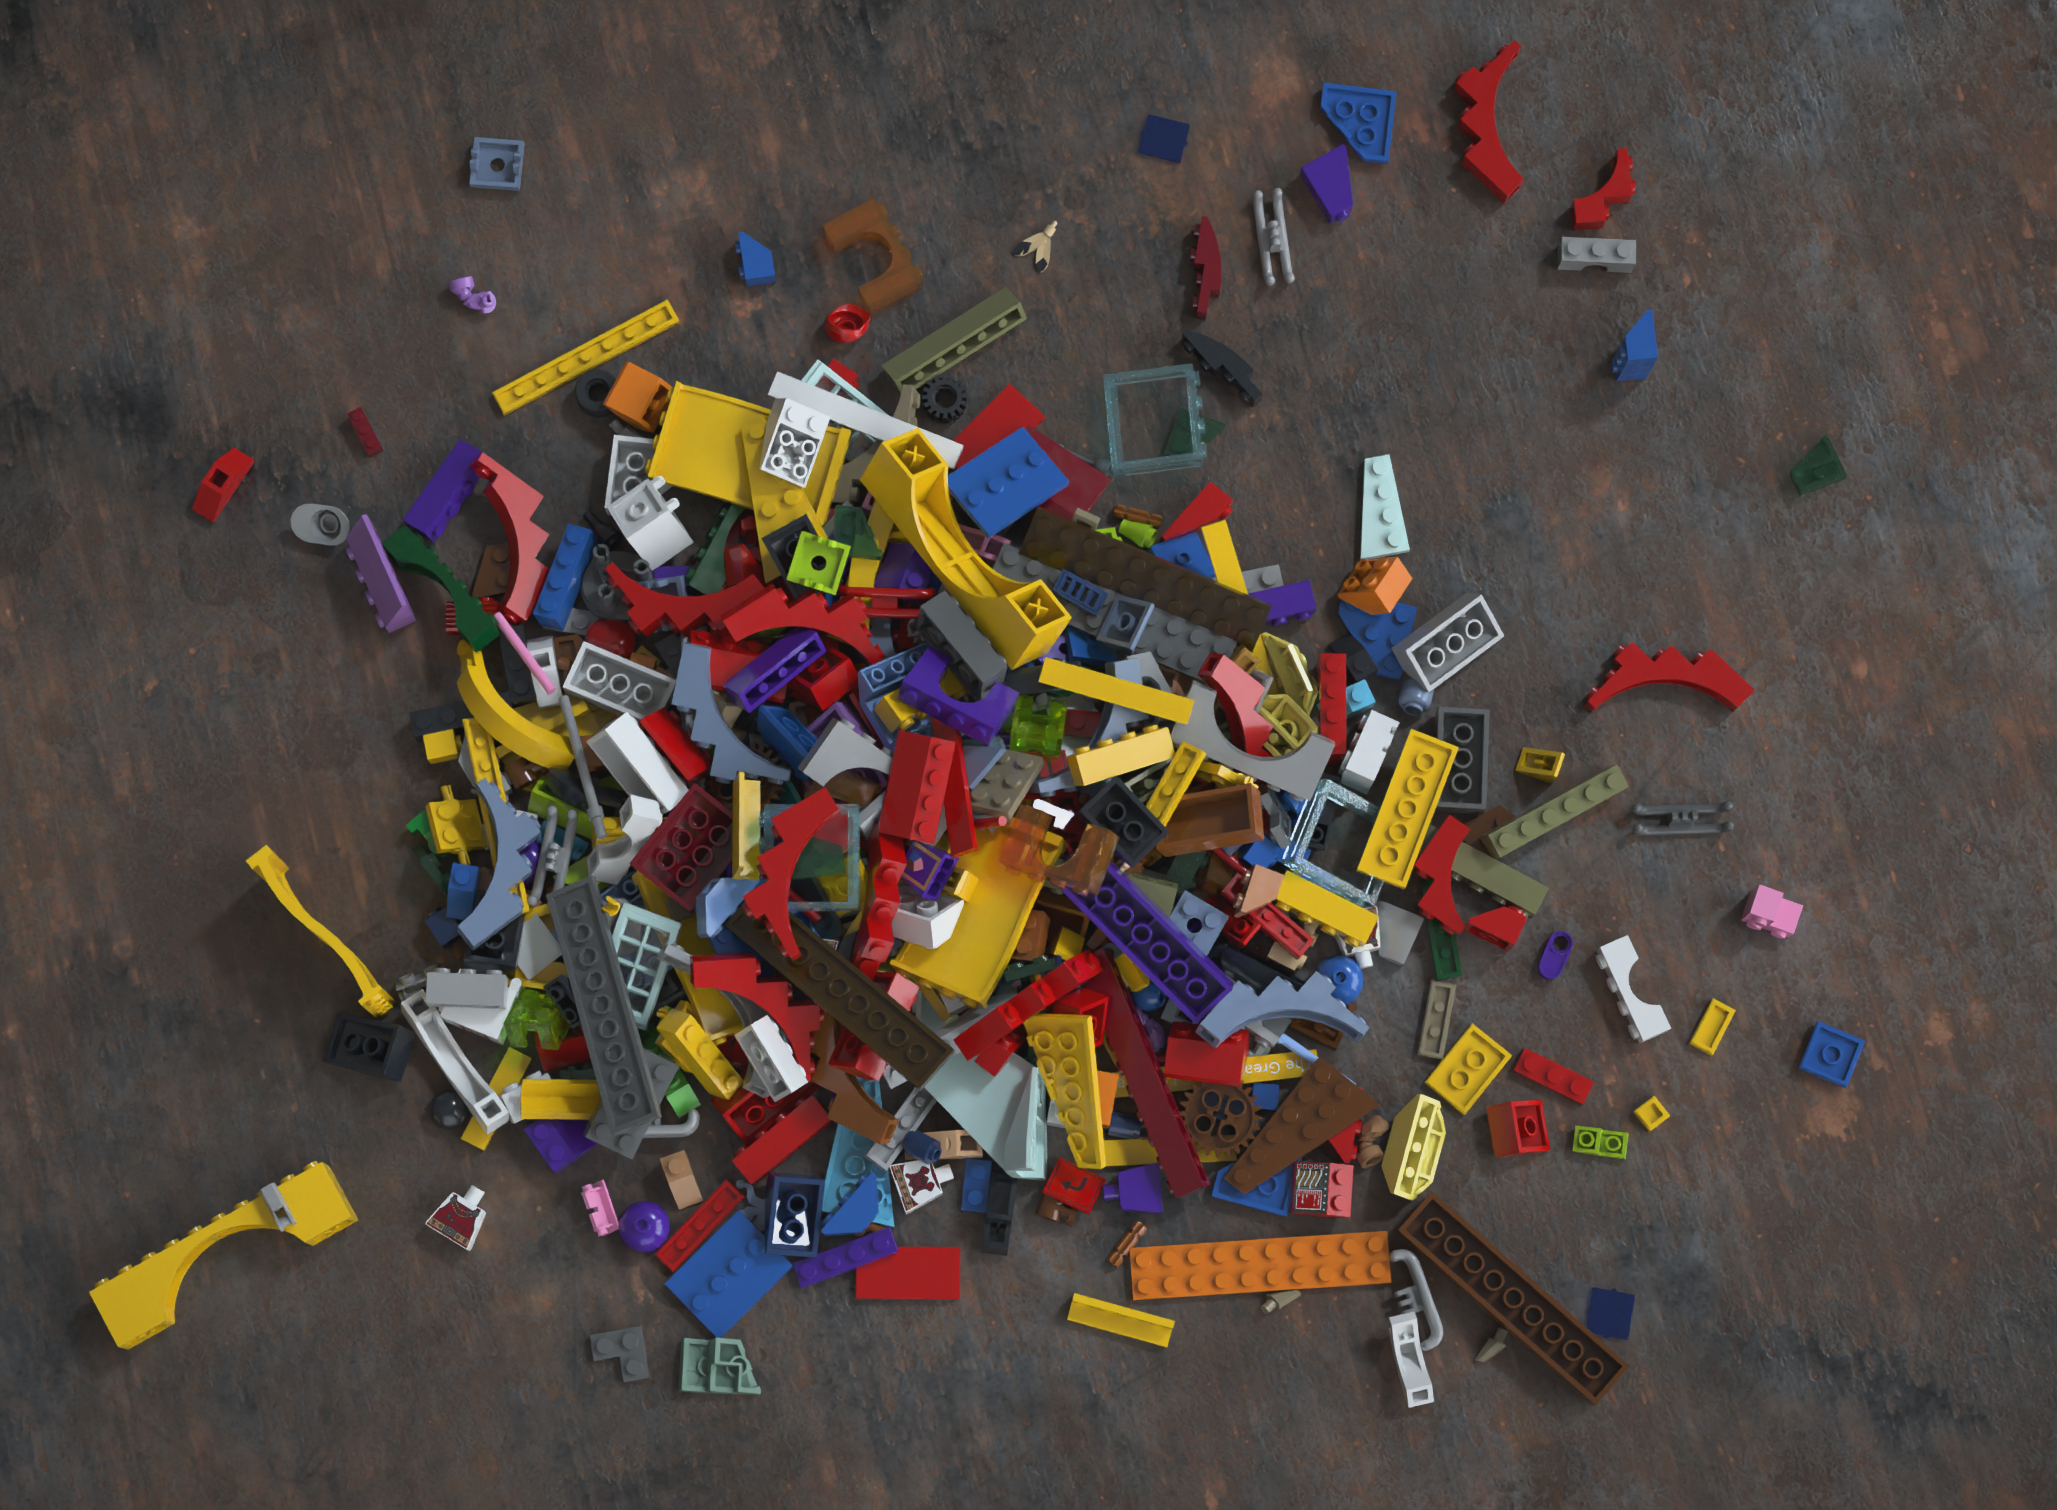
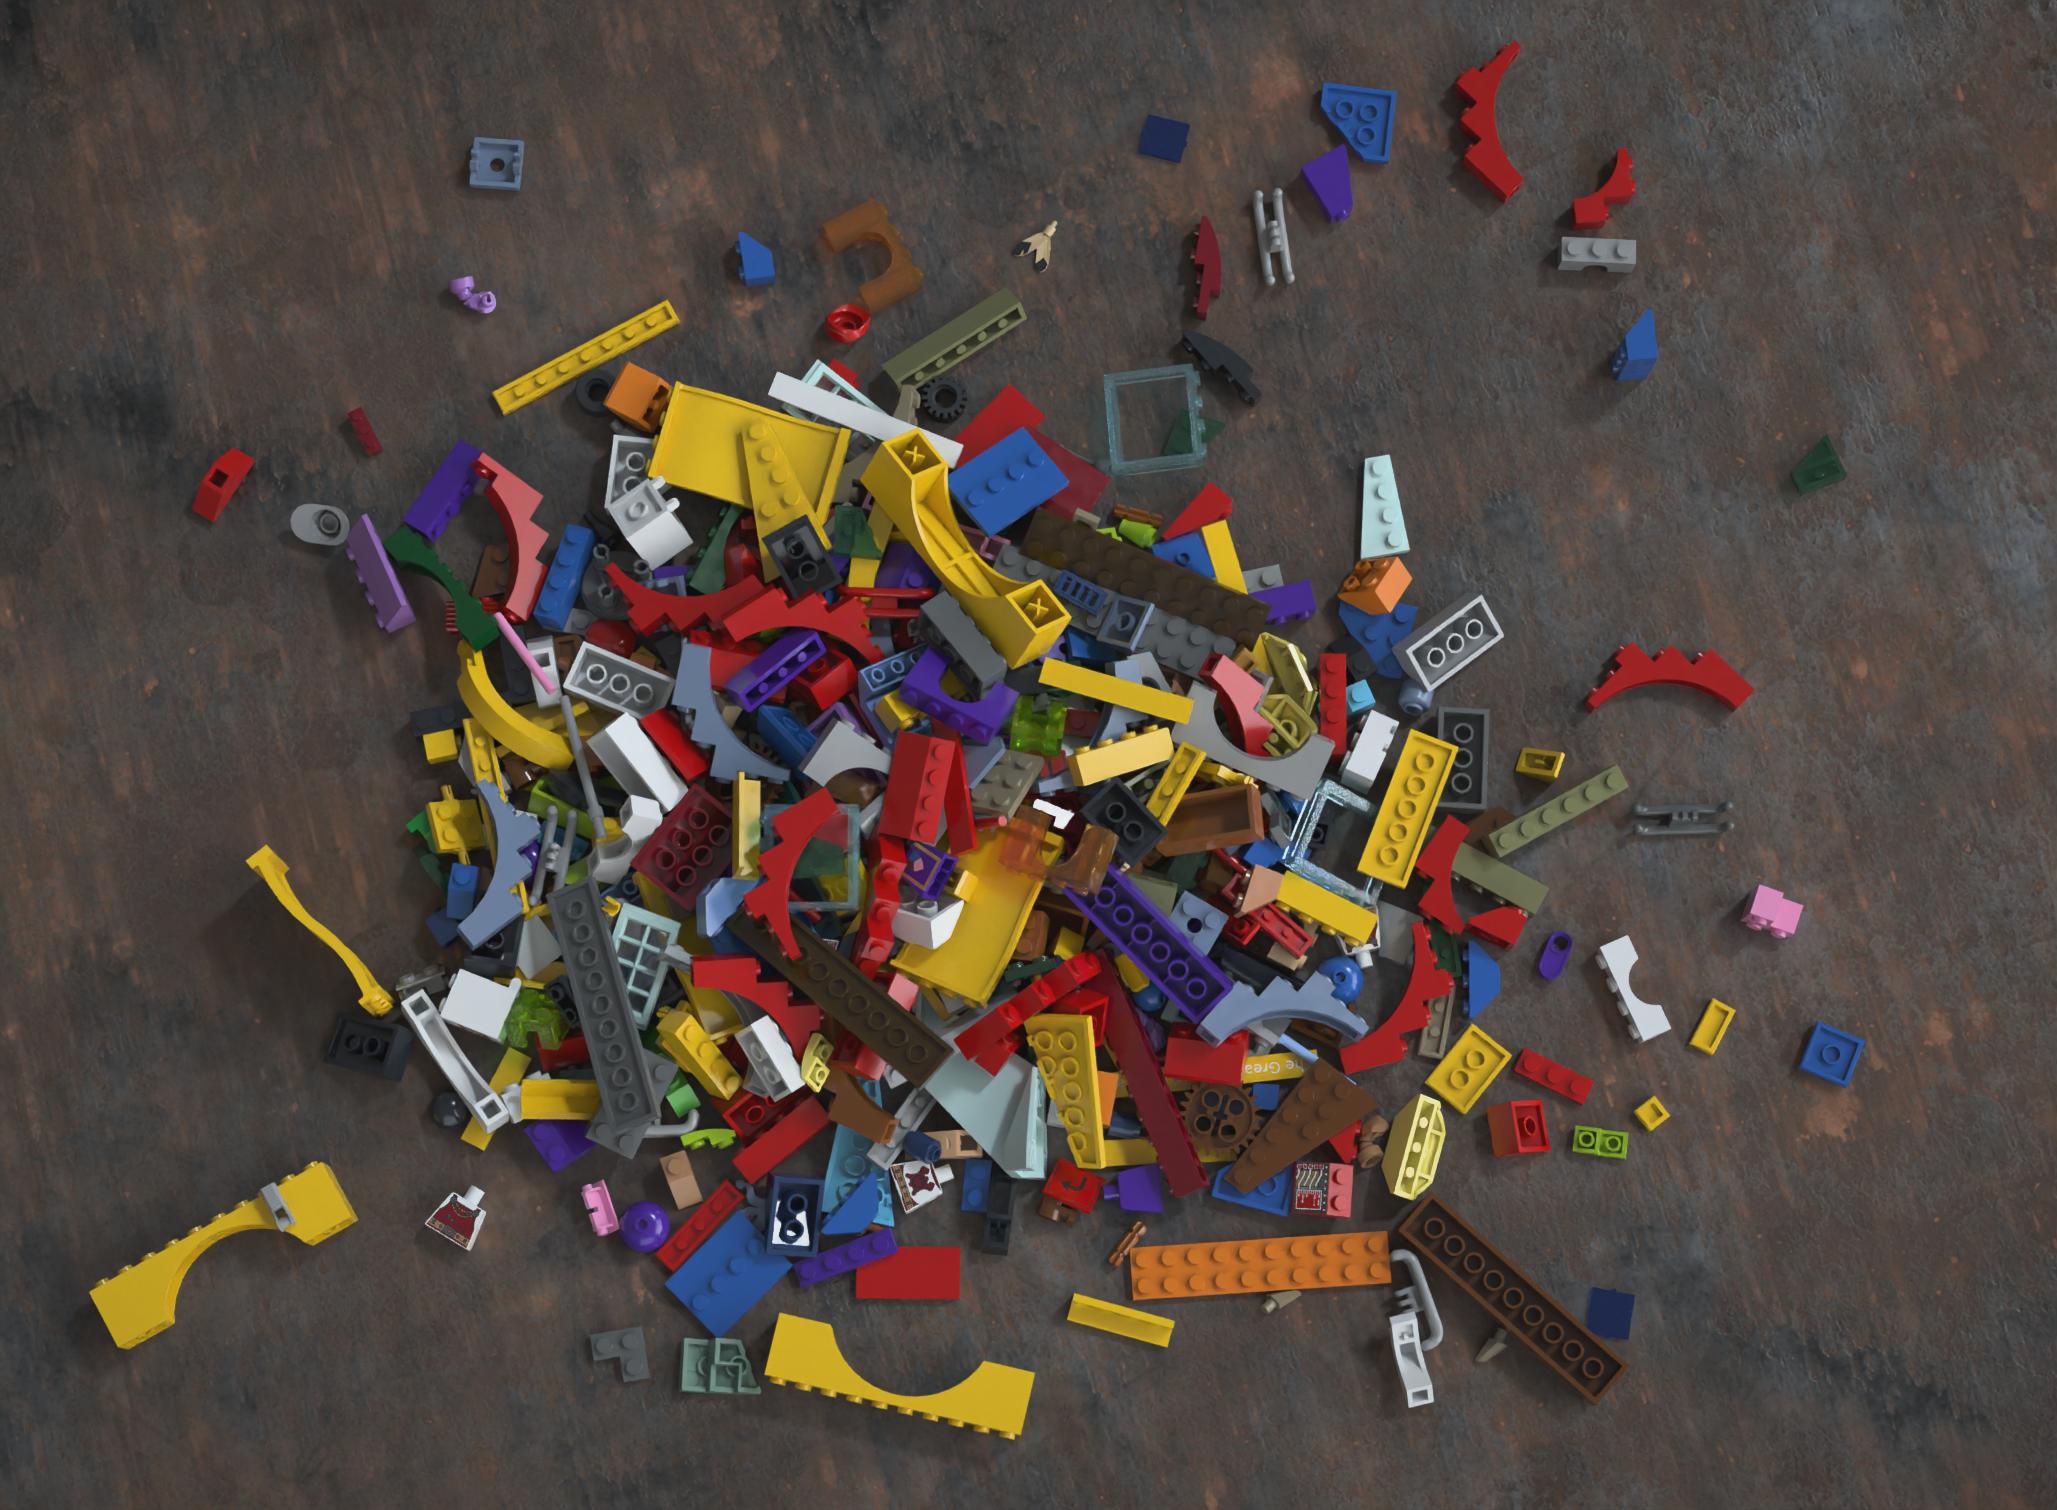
light grey brick [425,968,508,1009] -> none
white slope [760,398,830,488] -> none
lime piece [786,531,851,595] -> none
none -> lime slope [680,1129,737,1150]
none -> yellow arch [765,1312,1035,1440]
none -> light yellow slope [801,1033,834,1093]
none -> red arch [1337,921,1455,1074]
none -> blue slope [1461,941,1500,1020]

